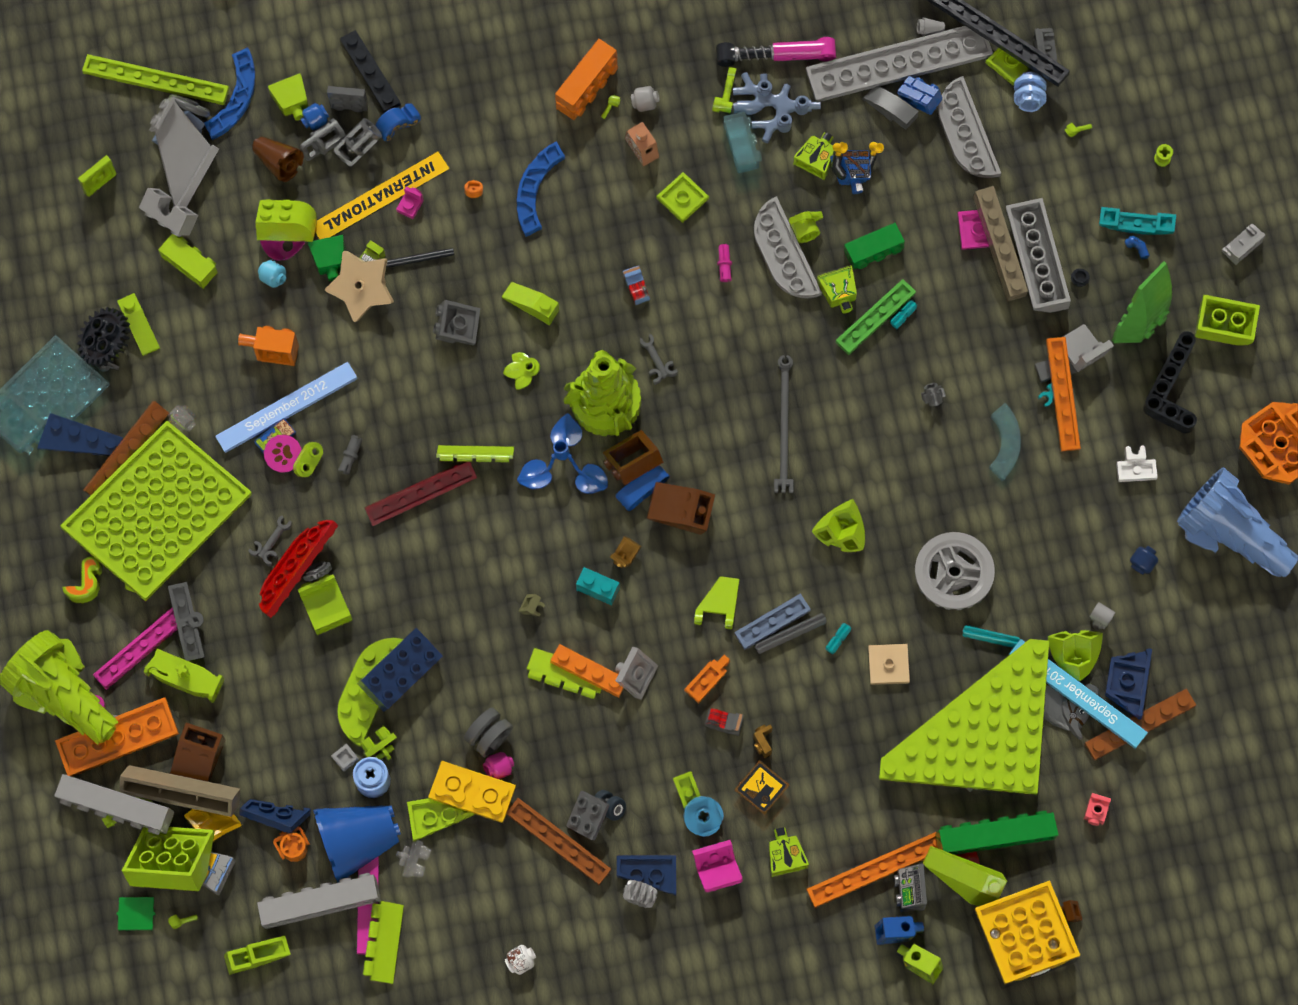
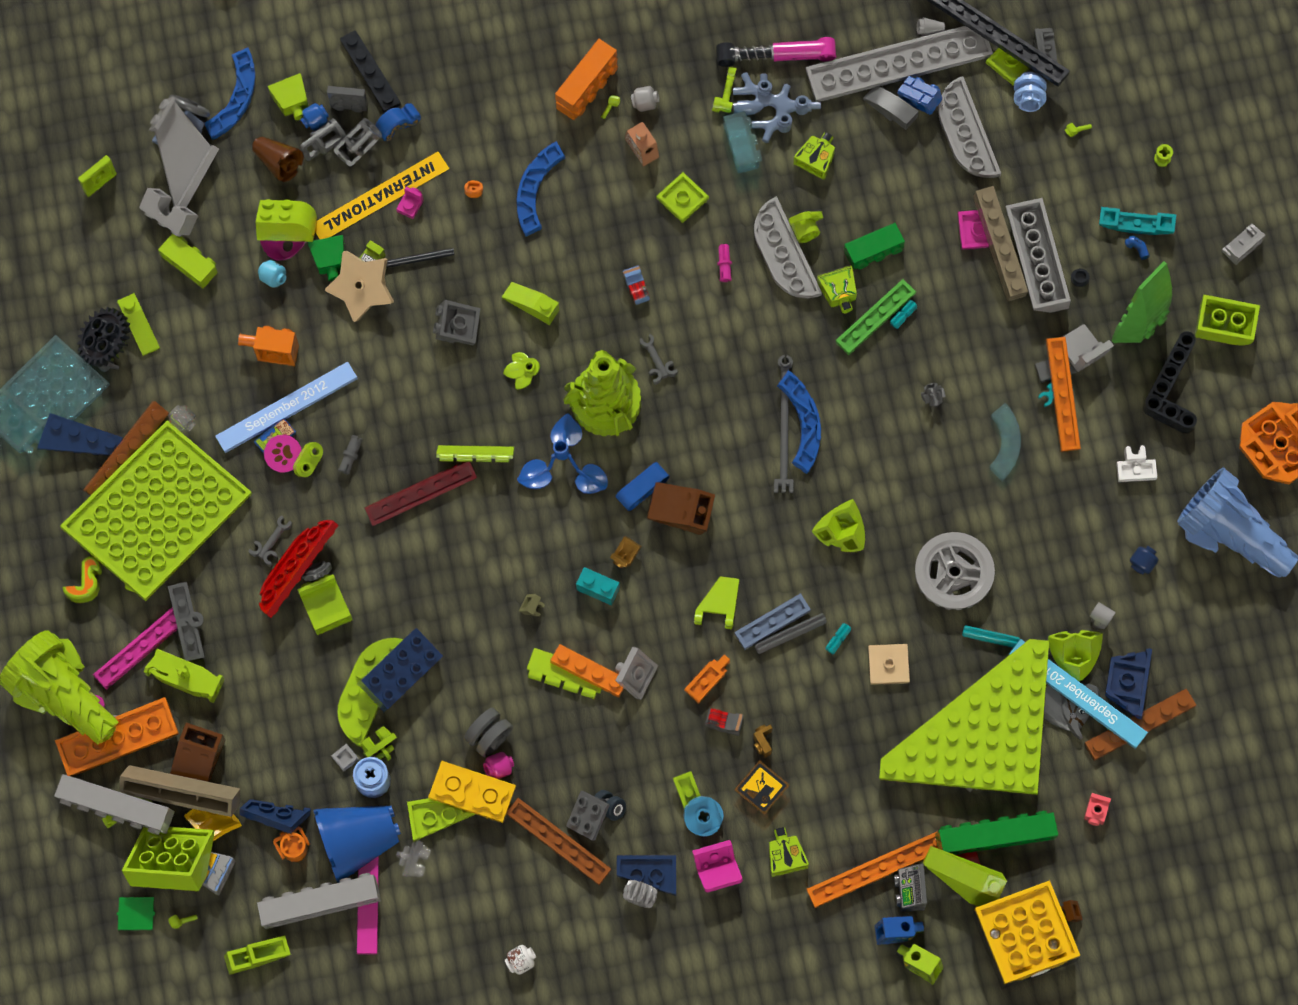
lime plate [82,54,229,105] -> none
lime windscreen [363,901,404,984] -> none
reddish brown window [602,430,664,486] -> none
torso [830,142,884,194] -> none
none -> blue tile [777,370,821,474]

